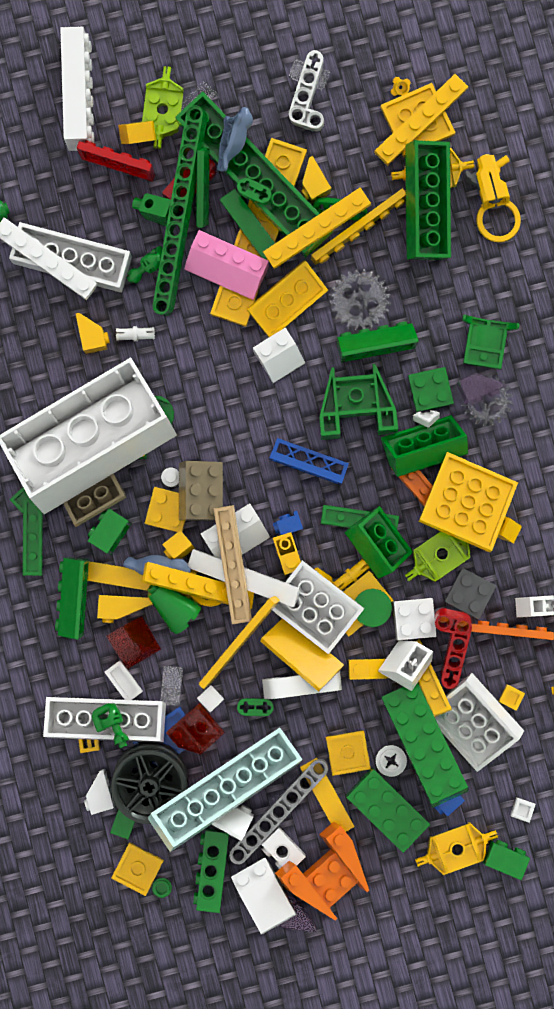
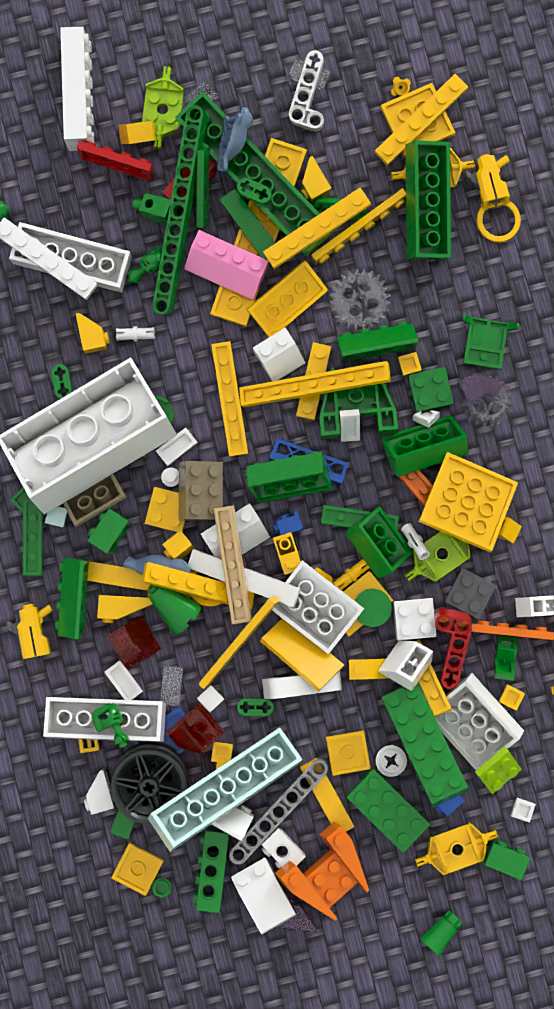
none -> yellow piece [7,604,53,659]
none -> light aqua tile [45,507,68,528]
none -> green beam [52,364,73,399]
none -> white tile [156,427,198,466]
none -> yellow plate [211,341,248,457]
none -> yellow plate [211,742,233,770]
none -> yellow plate [239,361,391,408]
none -> green slope [246,452,332,504]
none -> yellow plate [296,342,331,421]
none -> white tile [340,409,360,442]
none -> yellow plate [397,352,421,376]
none -> white pin [401,523,430,560]
none -> green plant [419,910,463,957]
none -> lime plate [475,746,522,794]
none -> green slope [494,635,518,681]

